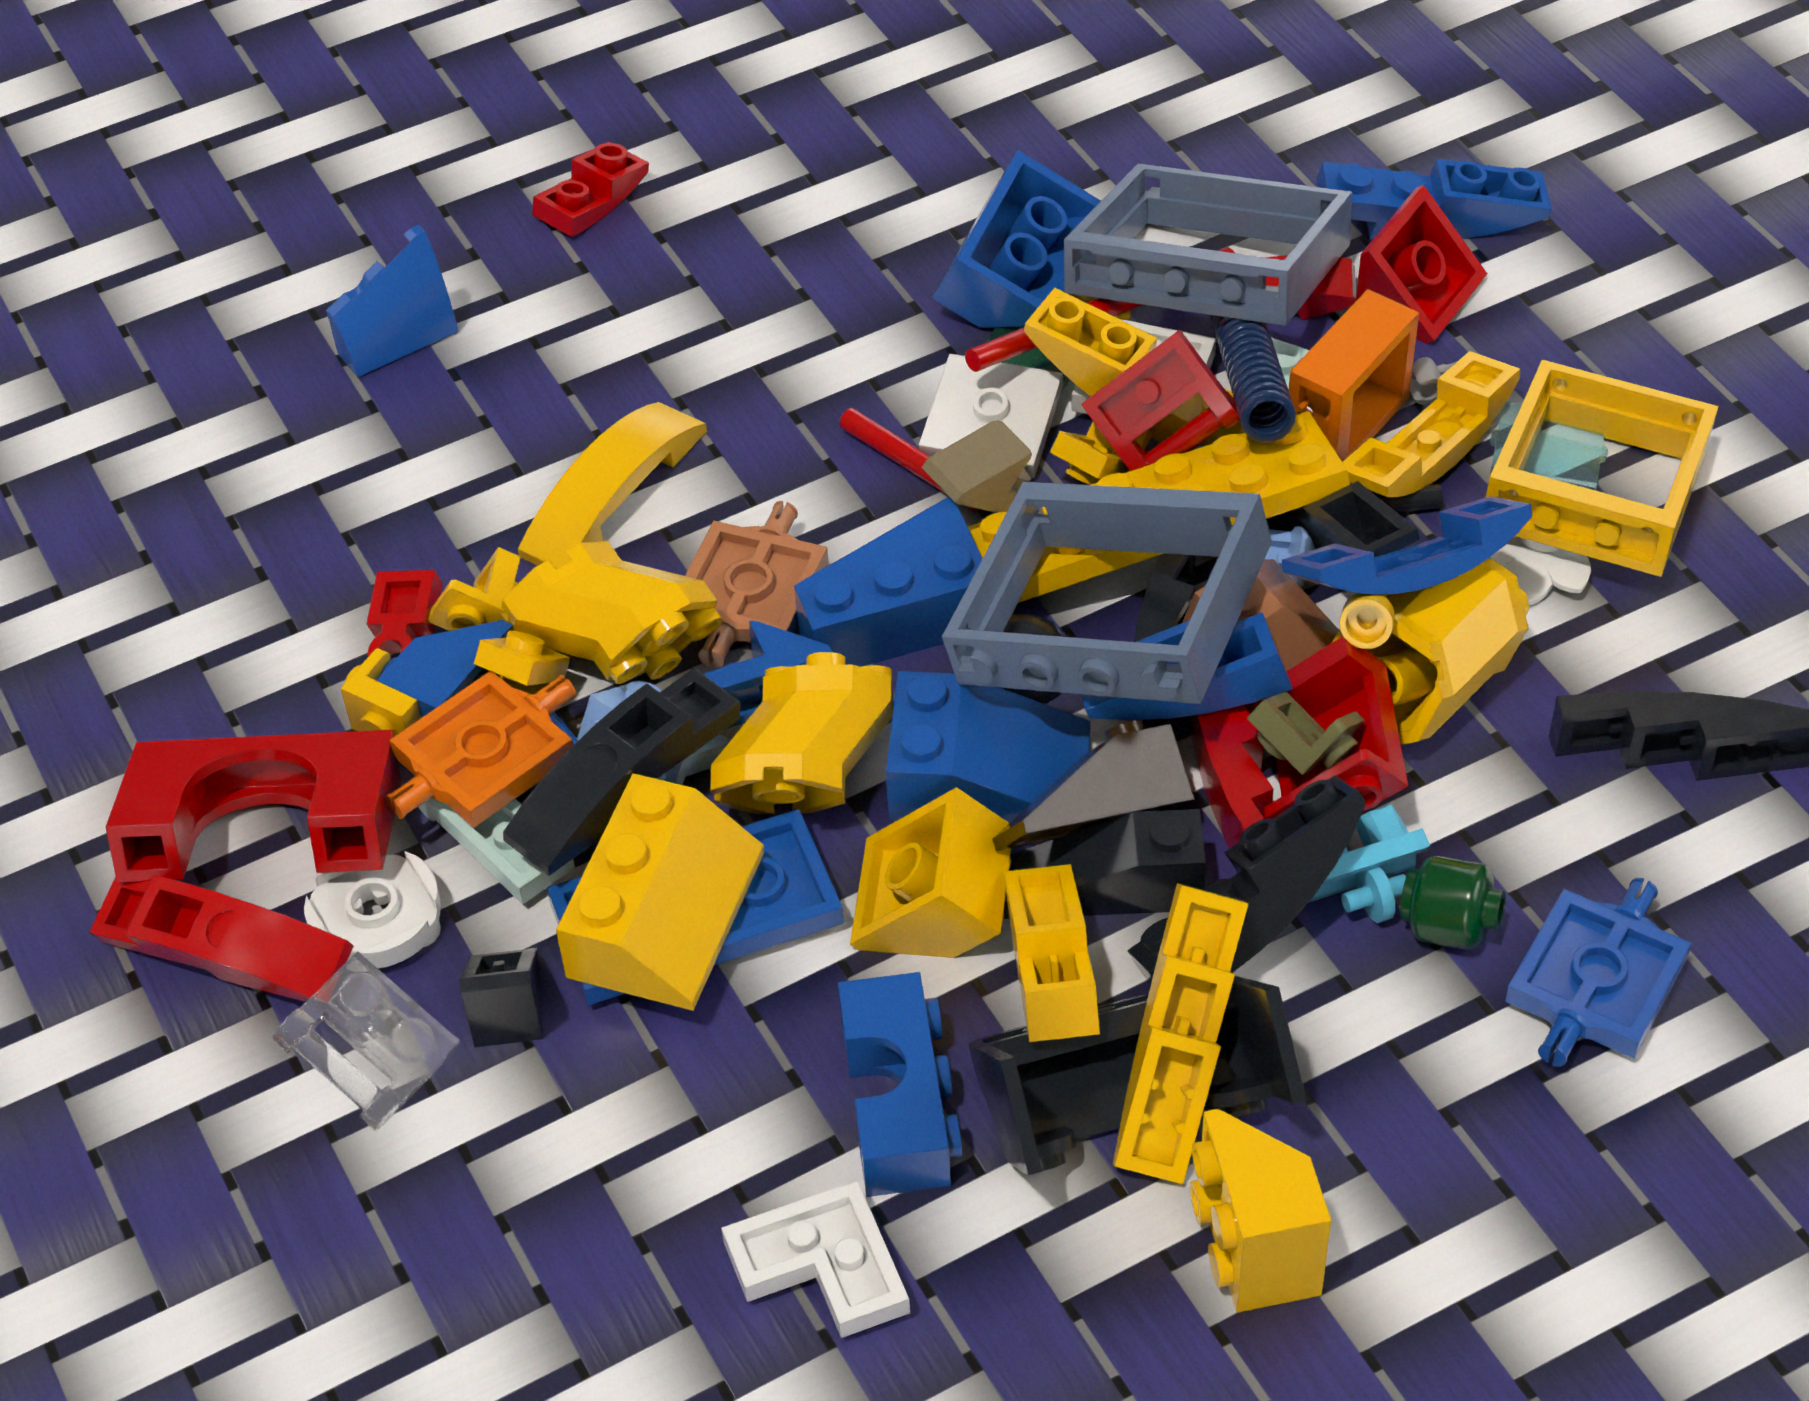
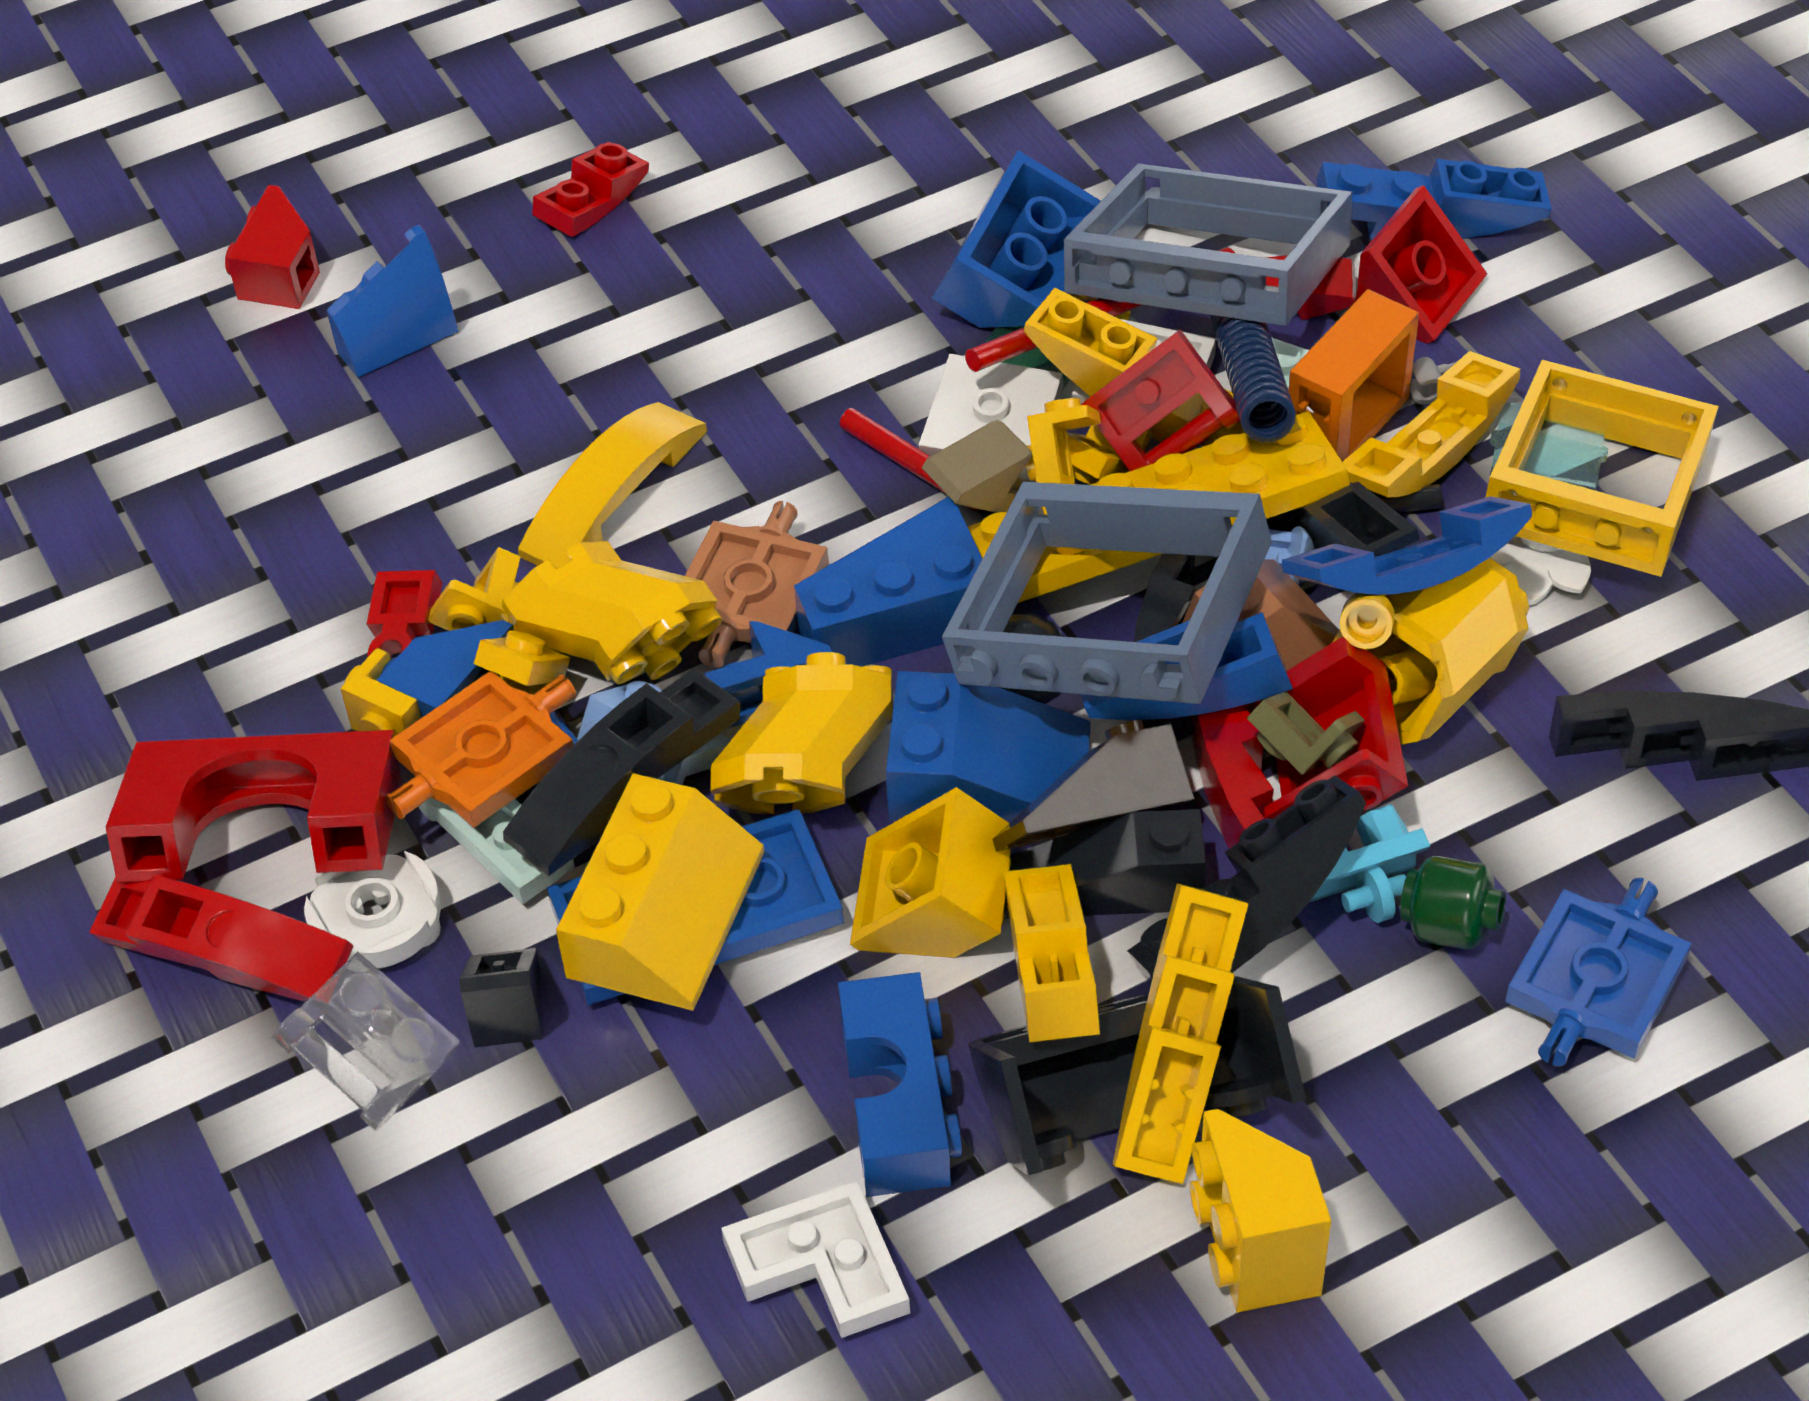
none -> red slope [225,185,320,309]
none -> yellow bracket [1025,398,1101,484]

